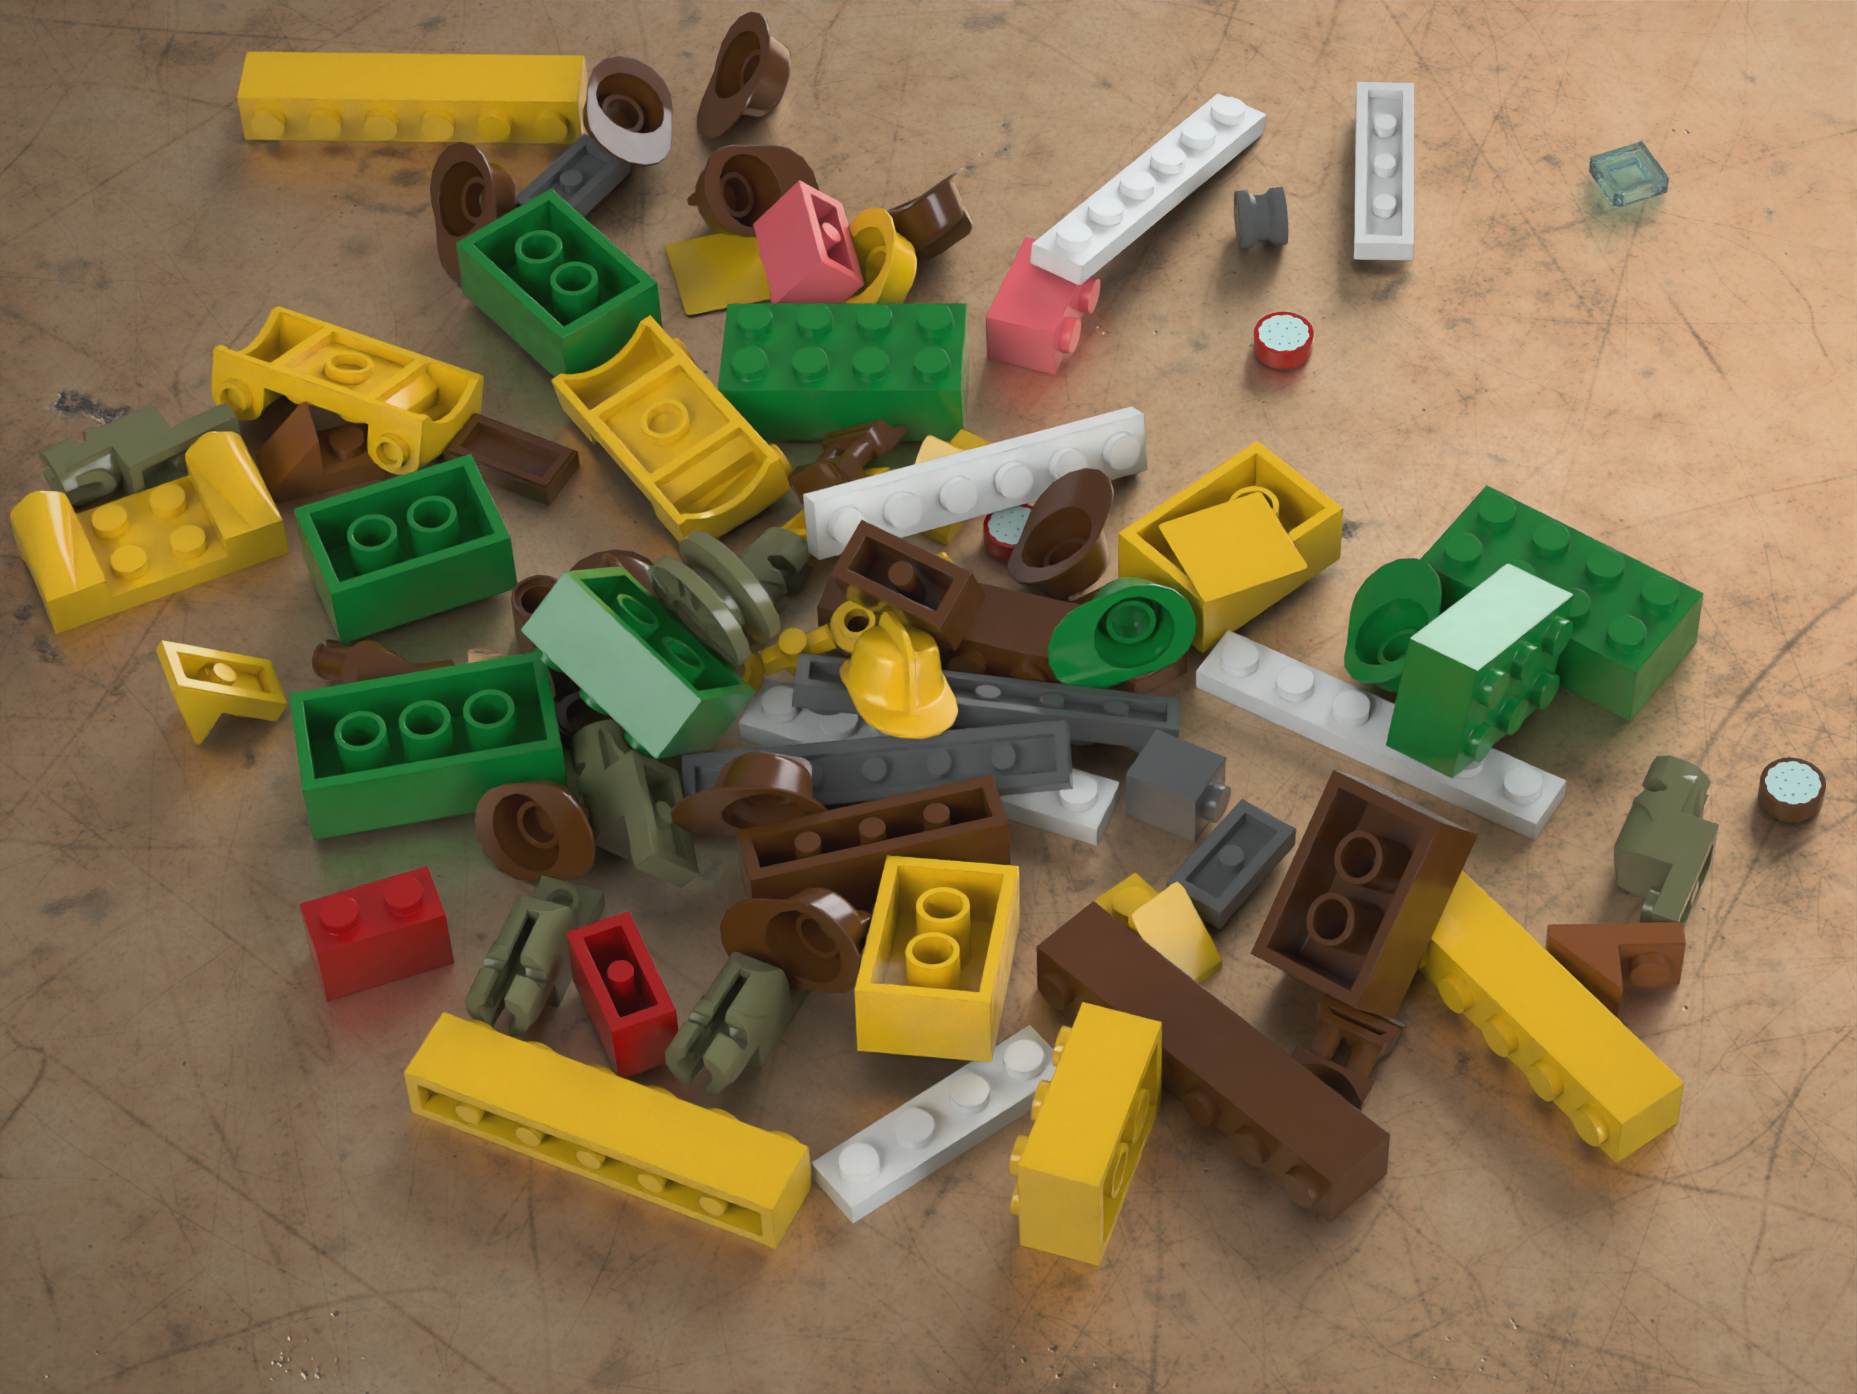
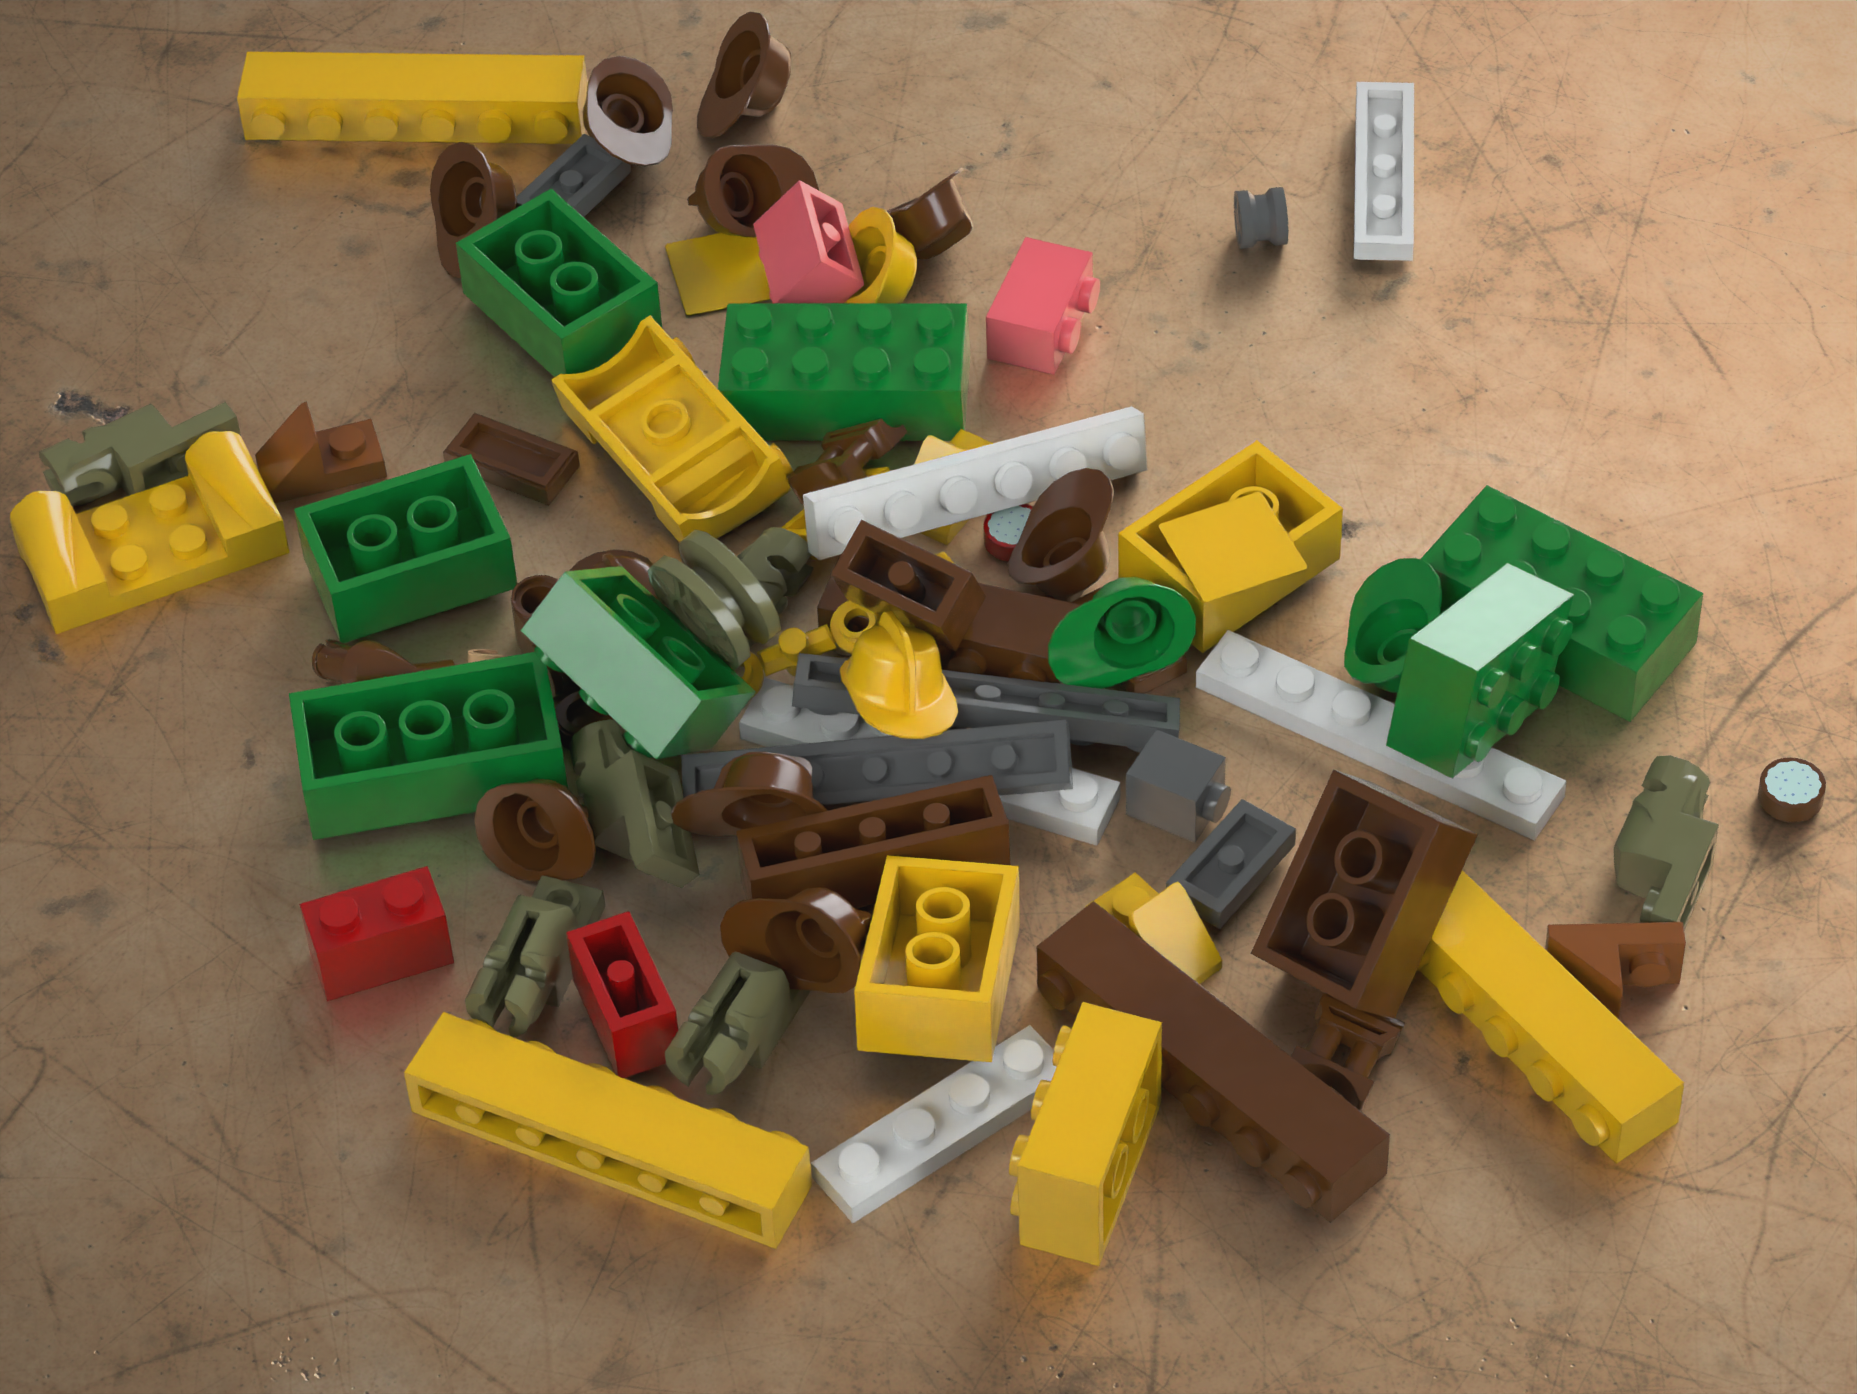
yellow slope [156,640,288,745] -> none
yellow piece [211,306,484,475] -> none
white plate [1030,94,1267,285] -> none
tile [1253,312,1314,369] -> none
clear light blue tile [1589,141,1669,209] -> none

